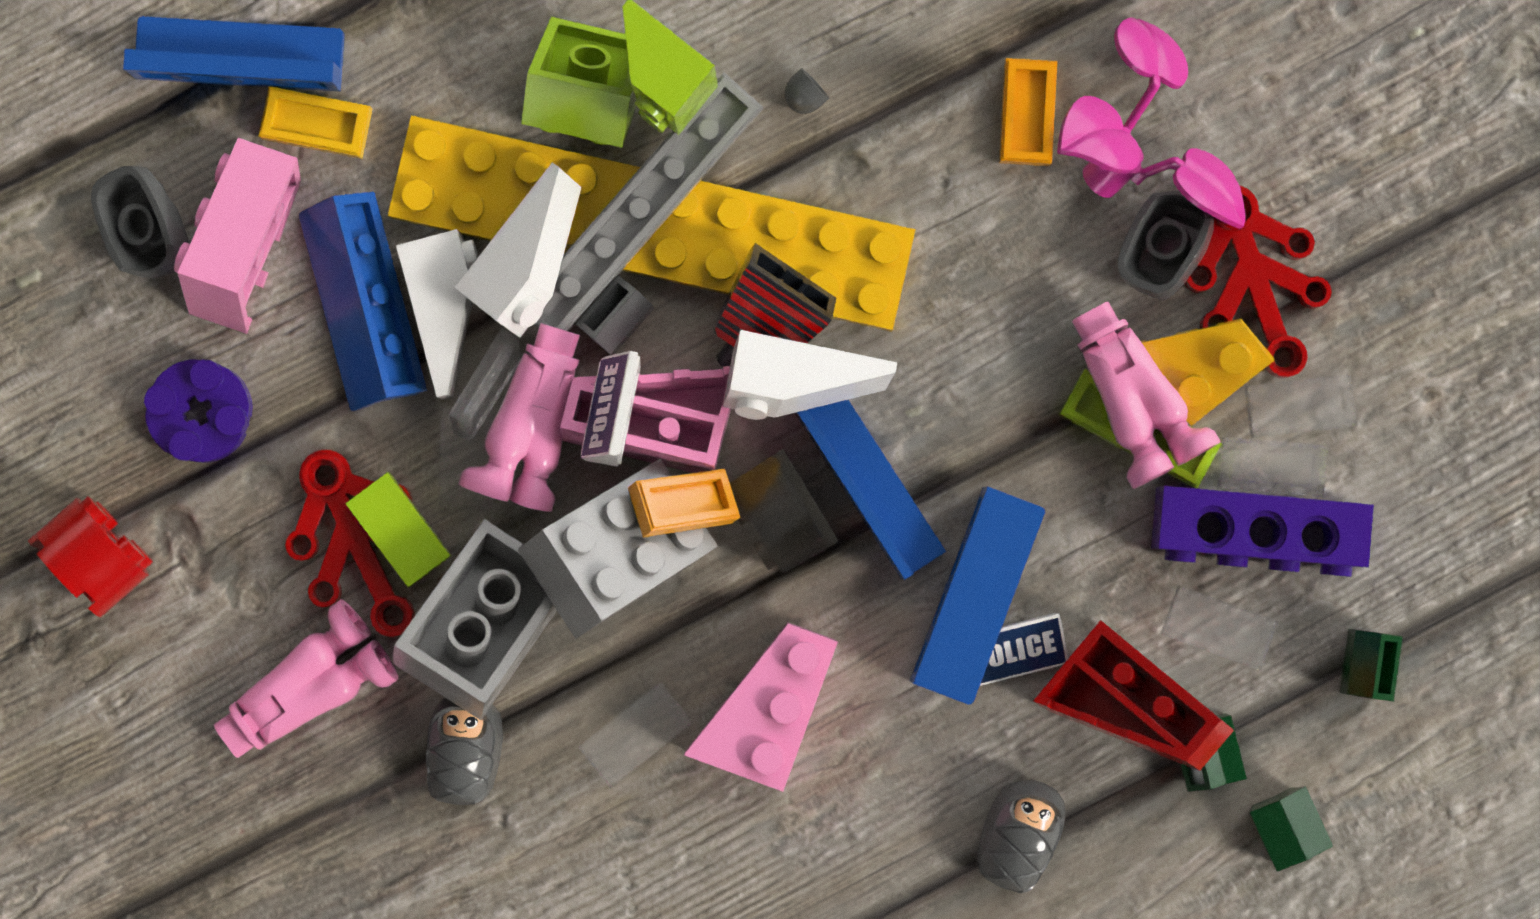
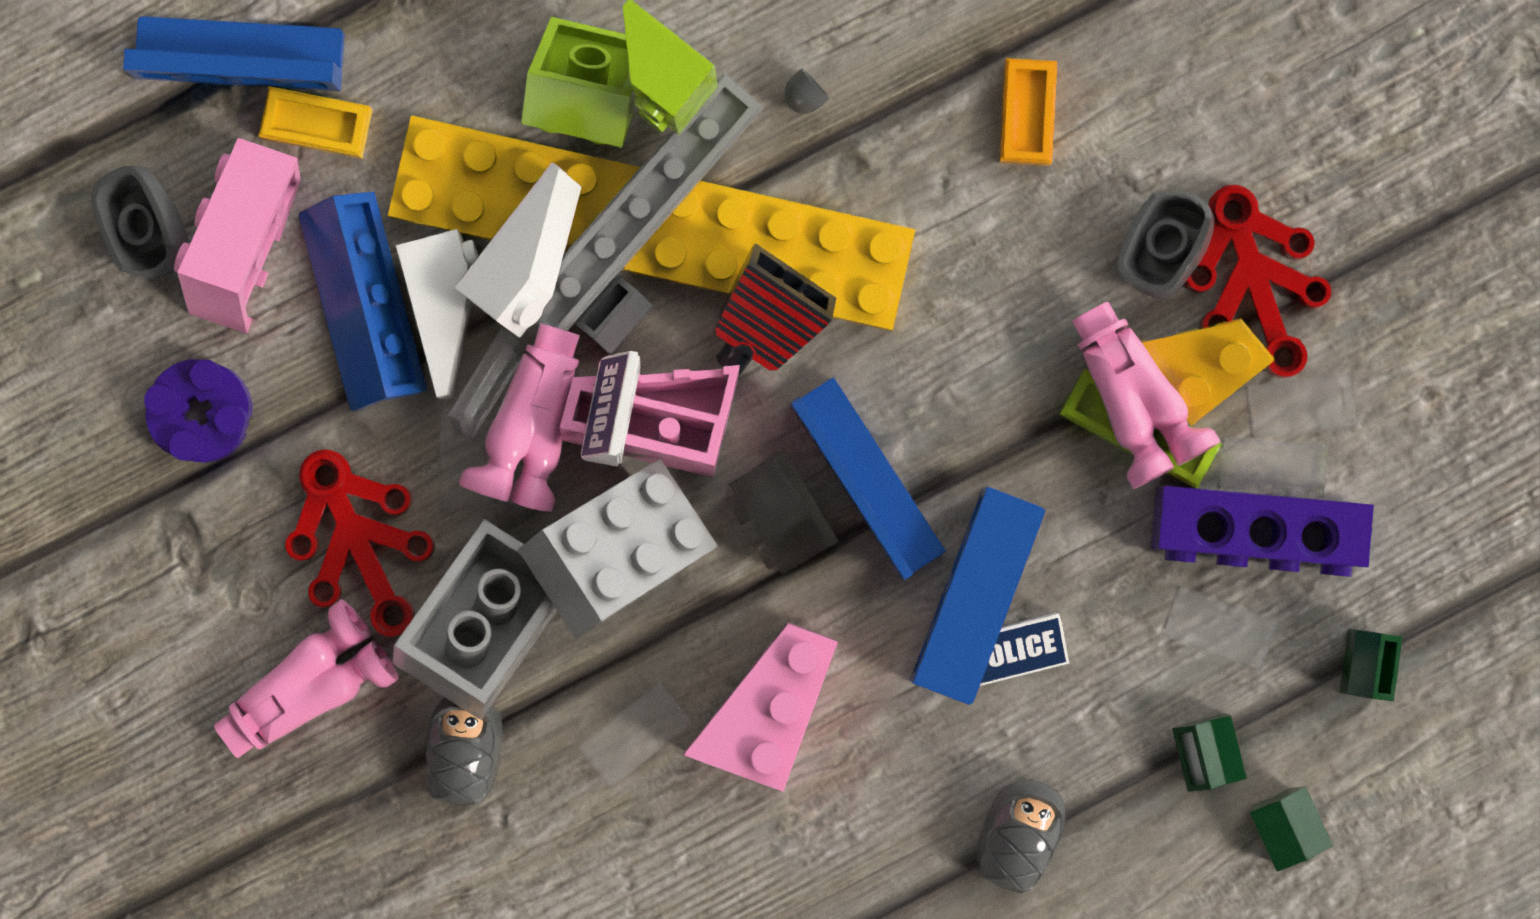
red brick [28,496,153,618] -> none
lime tile [345,472,452,587] -> none
light orange tile [628,469,741,537] -> none
white slope [723,330,897,420] -> none
red wedge [1033,620,1234,771] -> none
dark pink plant [1057,17,1245,229] -> none

